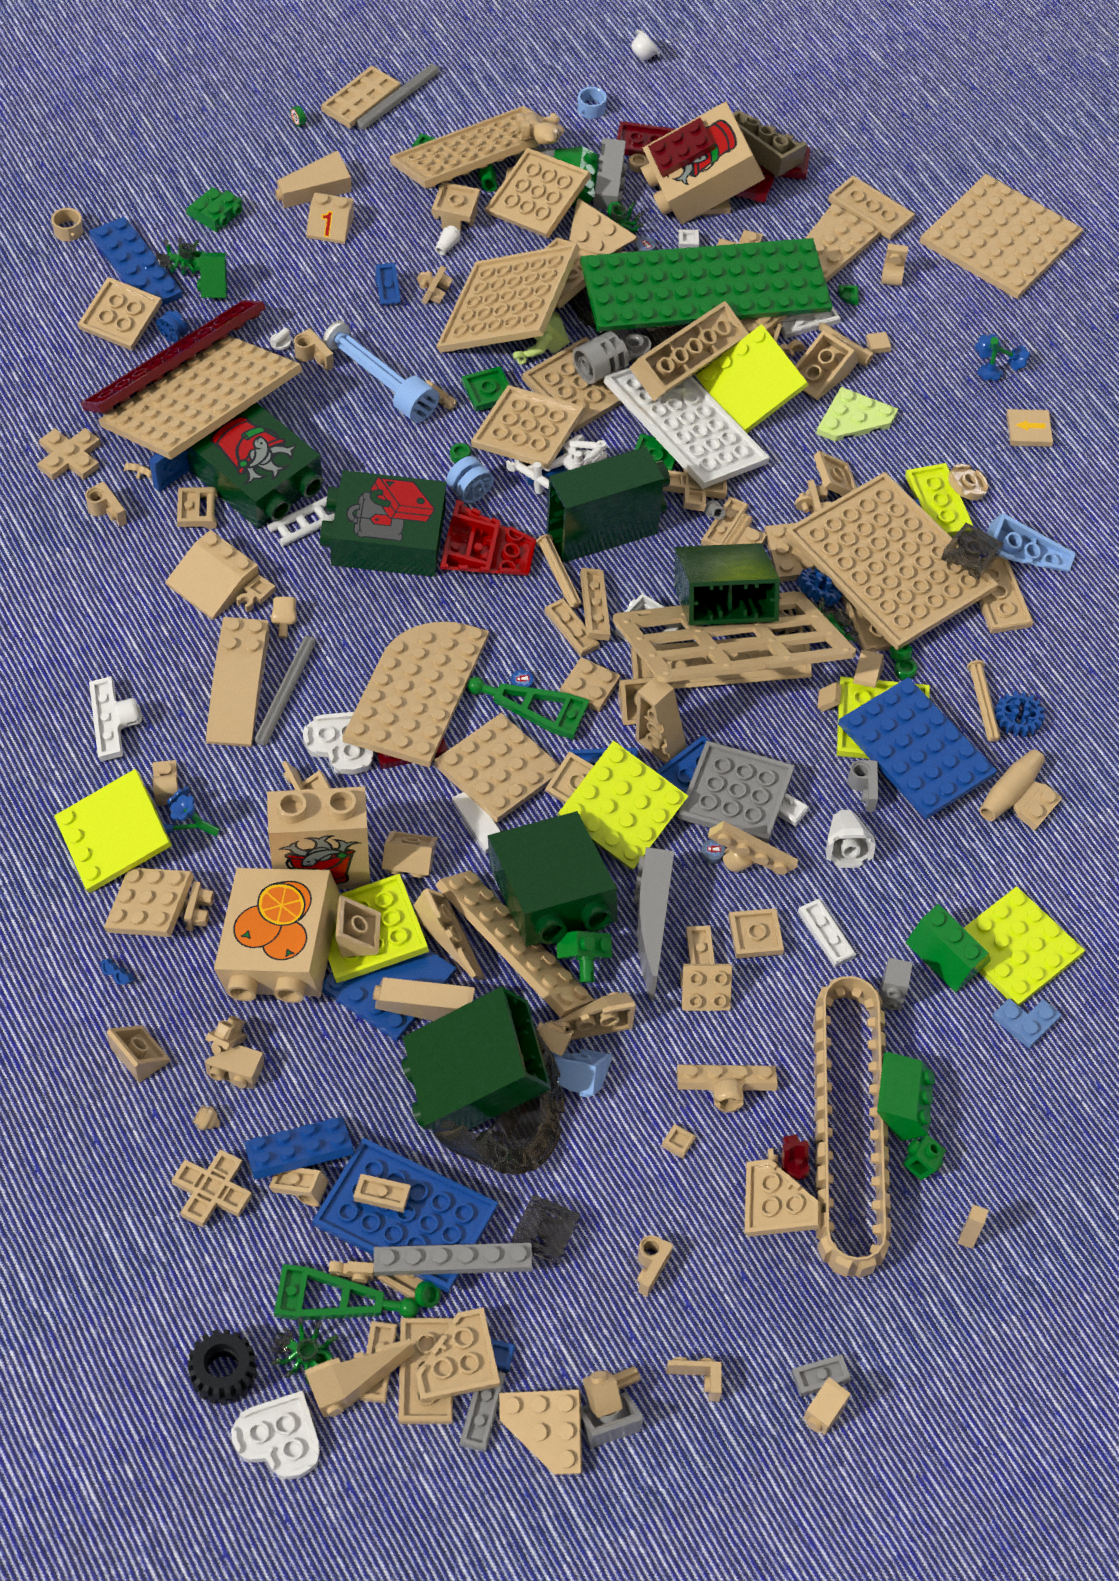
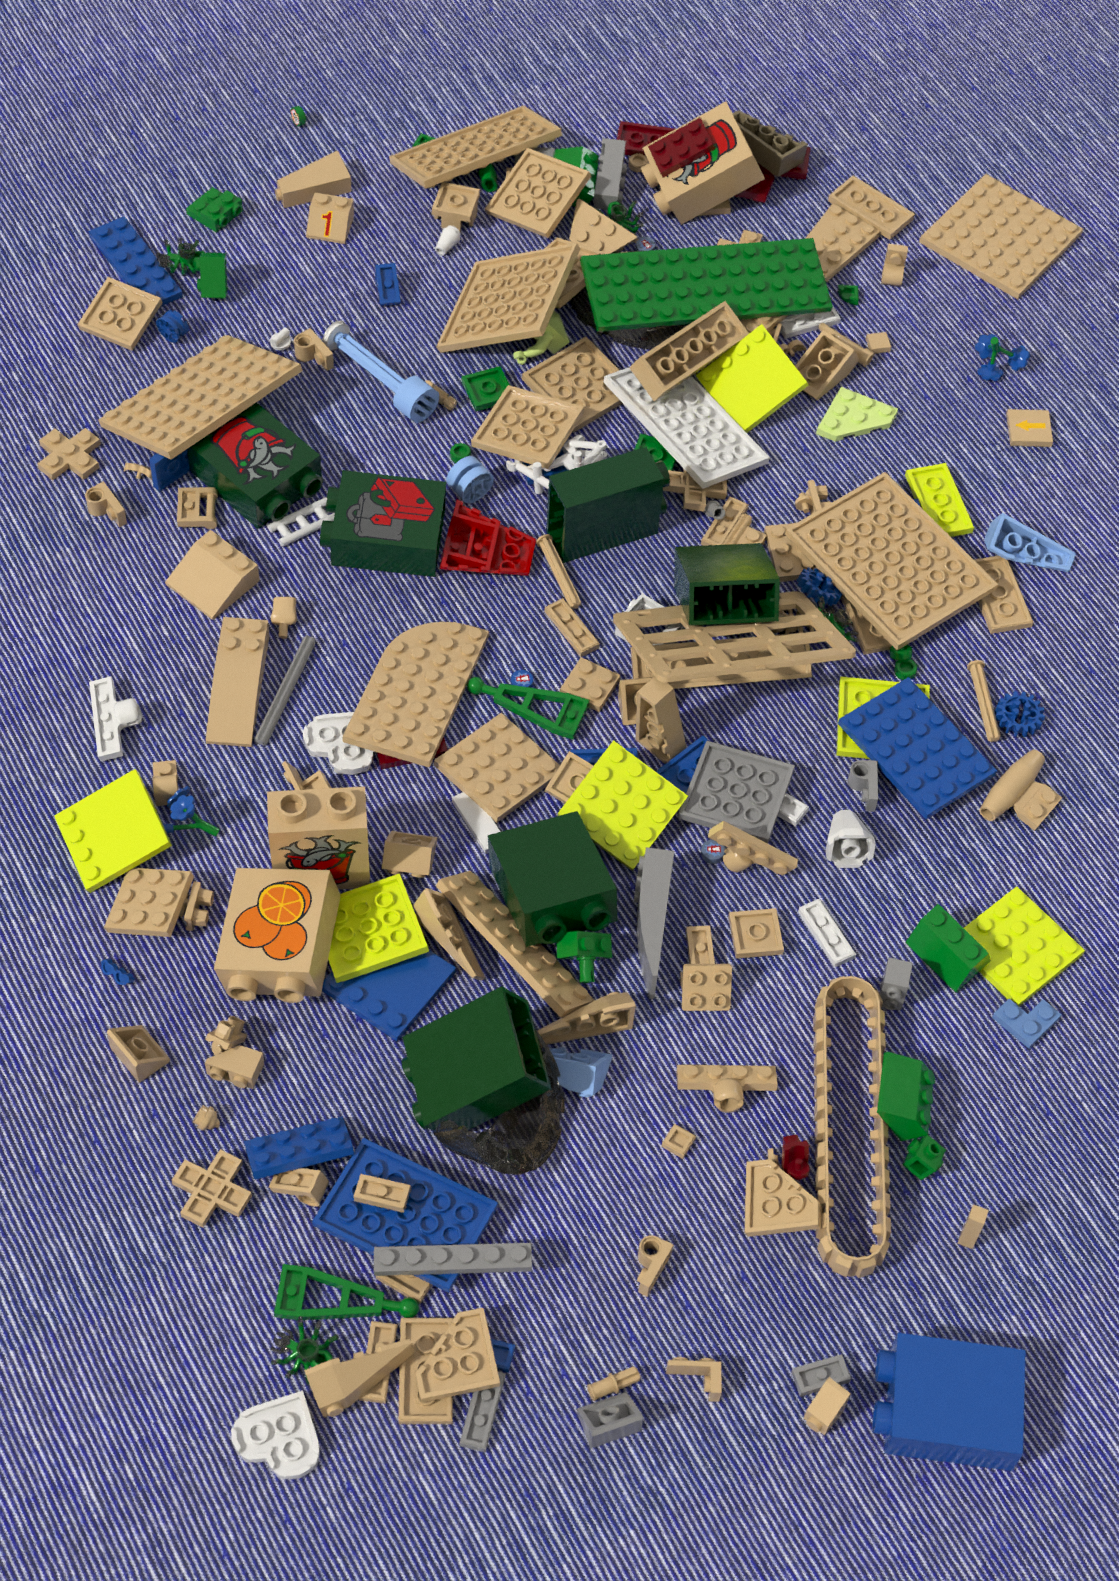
tan piece [51,208,84,242] -> none
dark red plate [80,300,266,414] -> none
black tyre [187,1329,257,1405] -> none
tan plate [236,575,276,612] -> none
tan plate [321,66,401,128] -> none
tan plate [329,1261,374,1284] -> none
tan slope [336,895,381,957] -> none
light grey axle [357,63,439,130] -> none
tan slope [372,977,475,1021] -> none
green tile [415,1281,441,1308] -> none
tan hips [417,265,453,304] -> none
tan plate [499,1390,582,1475] -> none
clear smoke brick [512,1194,580,1265] -> none
tan animal [515,113,564,145] -> none
tan window [536,1020,575,1056] -> none
light grey cylinder [572,331,651,384] -> none
light blue piece [577,87,607,119] -> none
tan plate [580,568,611,641] -> none
tan brick [583,1370,623,1418] -> none
white hat [631,30,660,60] -> none
white plate [678,229,699,248] -> none
tan plate [814,451,857,496] -> none
tan tile [818,682,841,712] -> none
tan slope [853,650,884,688] -> none
clear smoke brick [941,522,1004,580] -> none
tan tile [948,464,988,501] -> none
none -> blue brick [872,1333,1026,1471]

